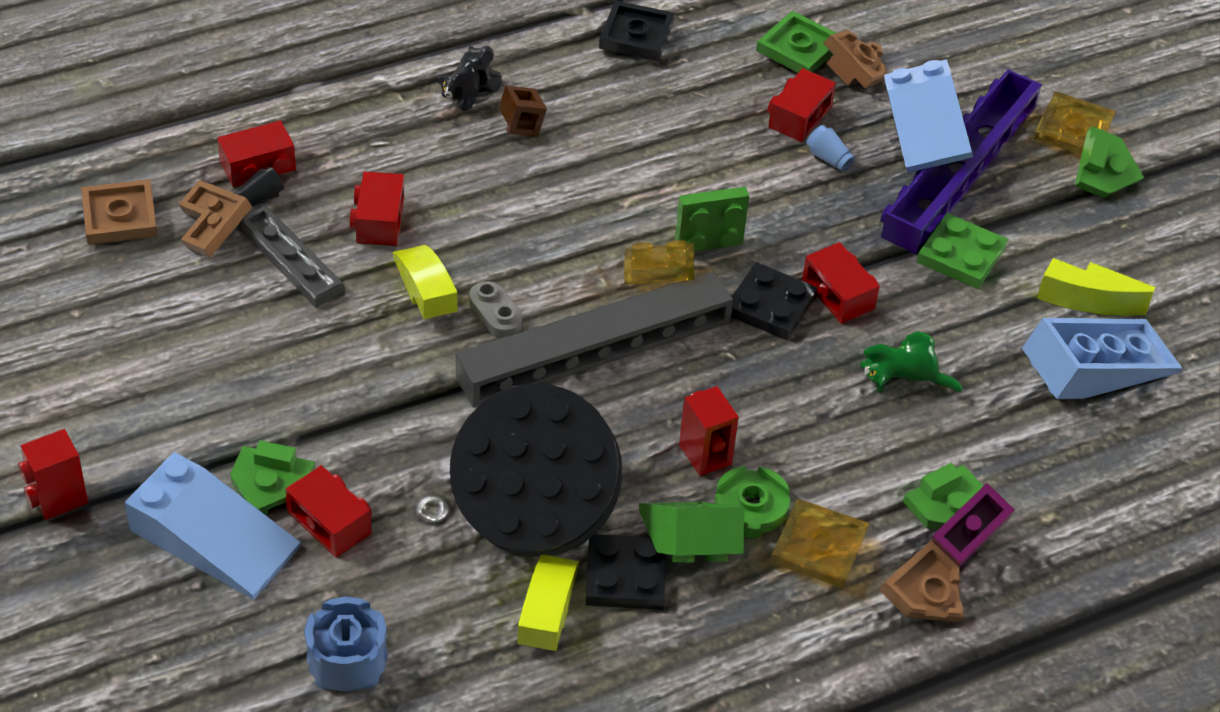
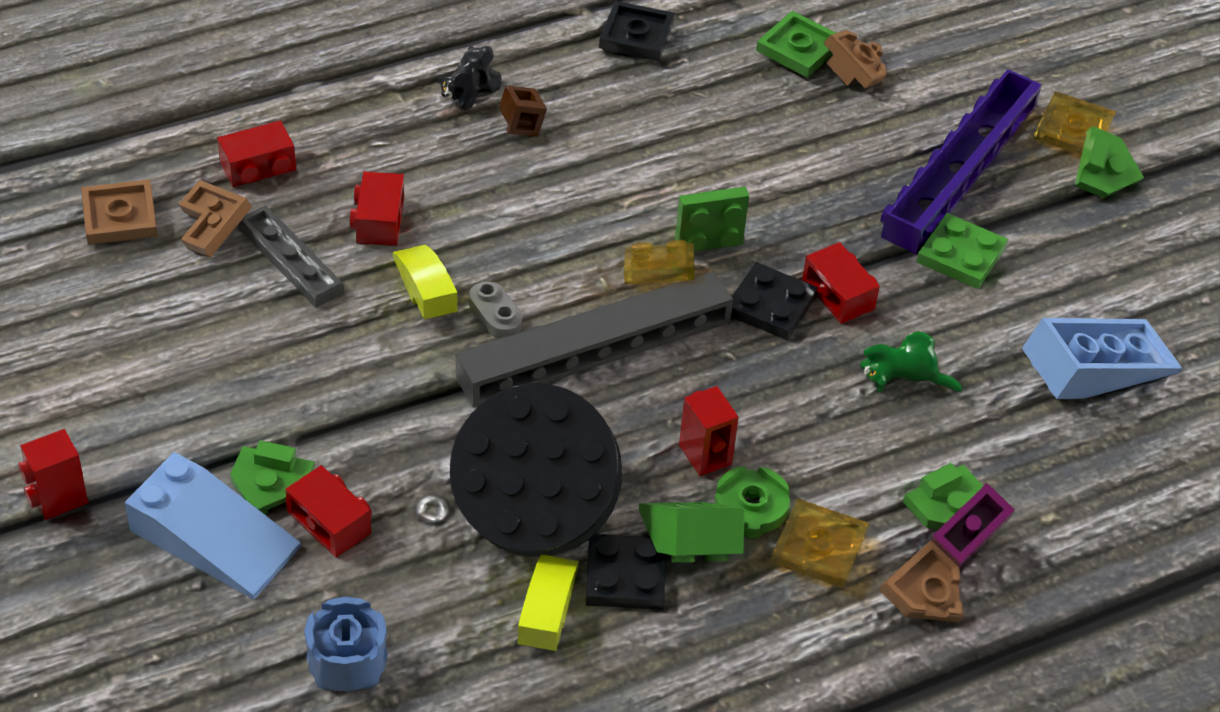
black cone [234,166,284,207] -> none
red brick [767,68,836,142] -> none
light blue cone [806,125,855,172] -> none
light blue slope [884,59,973,173] -> none
neon yellow slope [1037,258,1156,316] -> none

